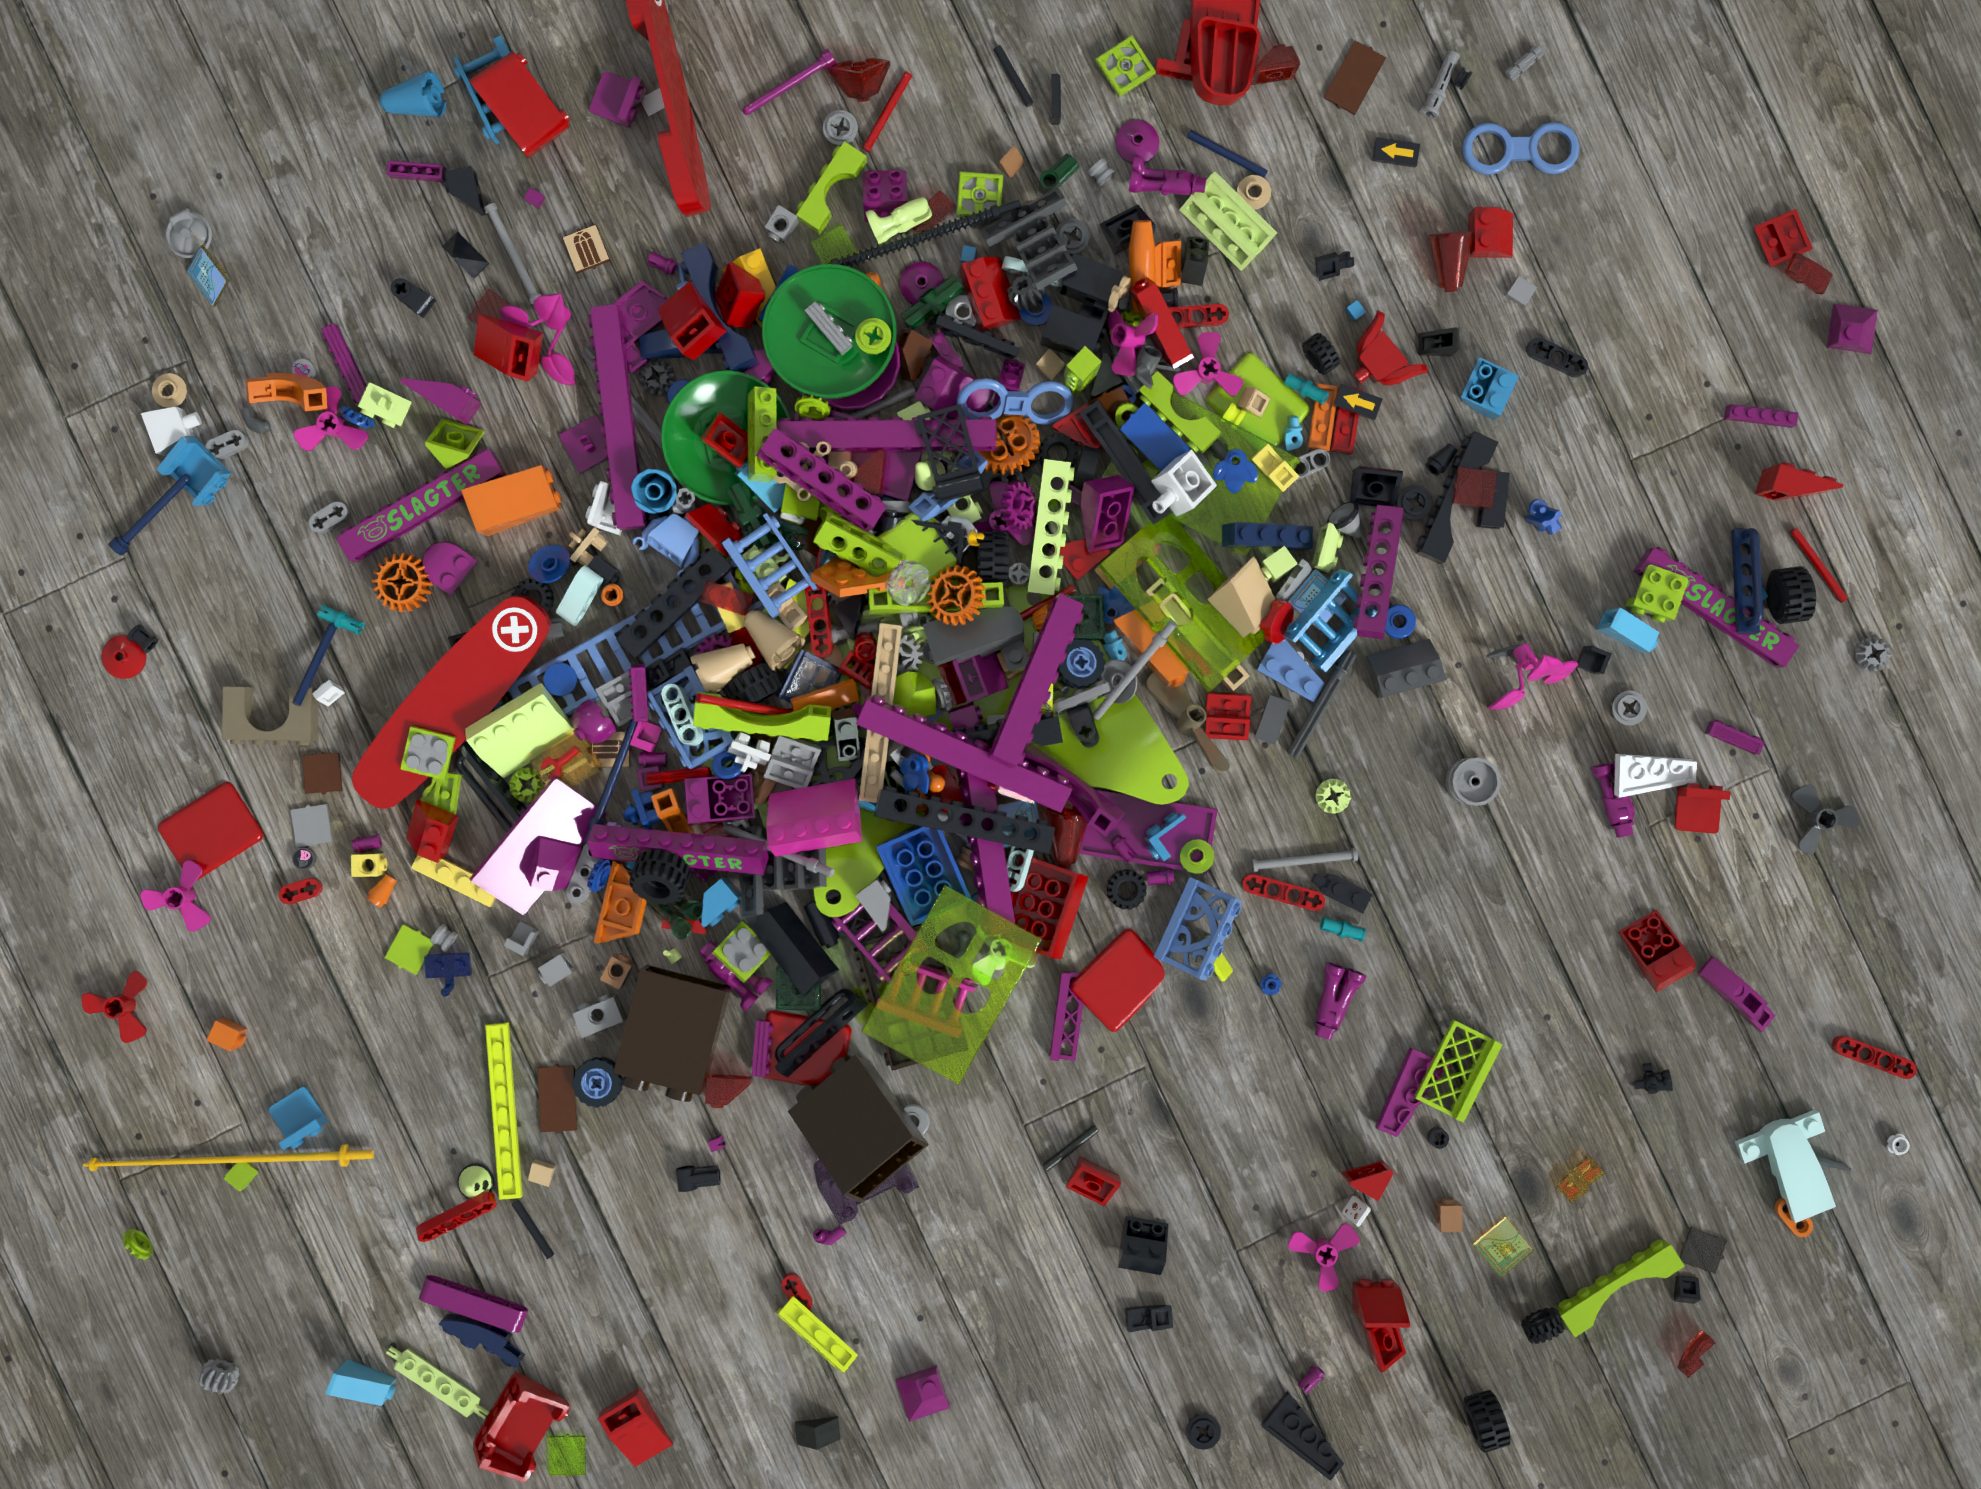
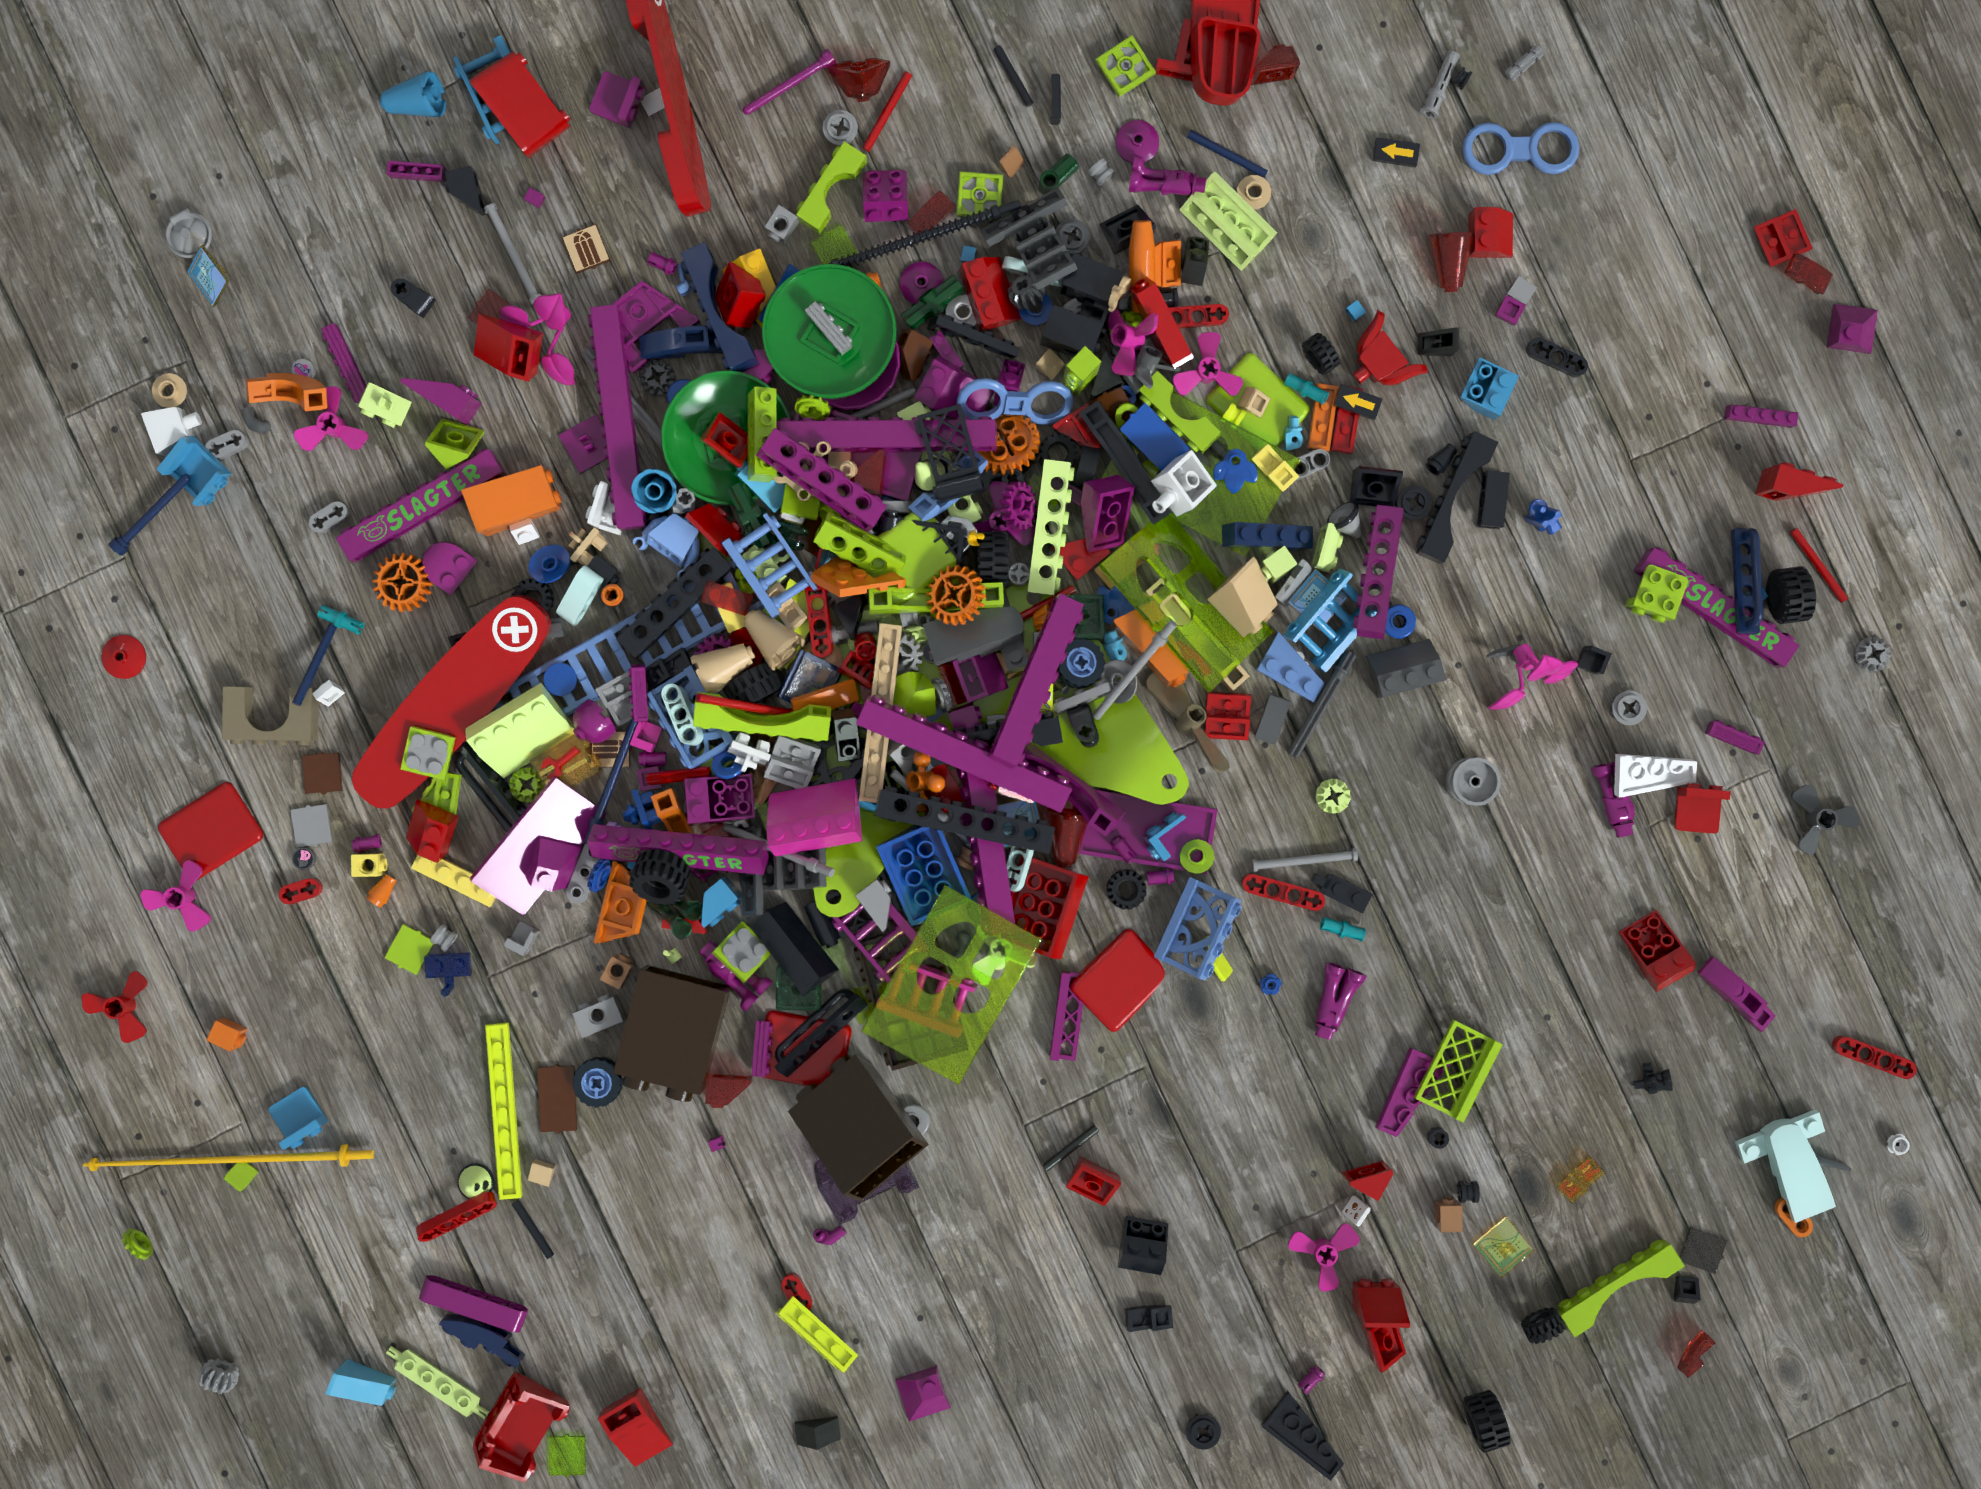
black bush [127,624,159,653] -> none
blue gear [339,406,375,429] -> none
black slope [442,231,490,279] -> none
light grey brick [538,952,576,987] -> none
red slope [657,281,727,360] -> none
black piece [676,1165,721,1192] -> none
lime gear [855,318,891,355] -> none
yellowish green piece [865,197,932,245] -> none
clear plate [885,560,931,606] -> none
blue plate [900,753,929,794] -> none
red tile [1260,599,1294,644] -> none
black plate [1315,251,1355,281] -> none
reddish brown piece [1324,41,1386,115] -> none
clear red piece [1453,467,1497,509] -> none
medium azure slope [1596,608,1660,653] -> none
none -> white plate [509,518,539,545]
none -> light grey plate [1062,298,1082,314]
none -> black wheel [1457,1181,1480,1203]
none -> magenta plate [1495,295,1526,326]

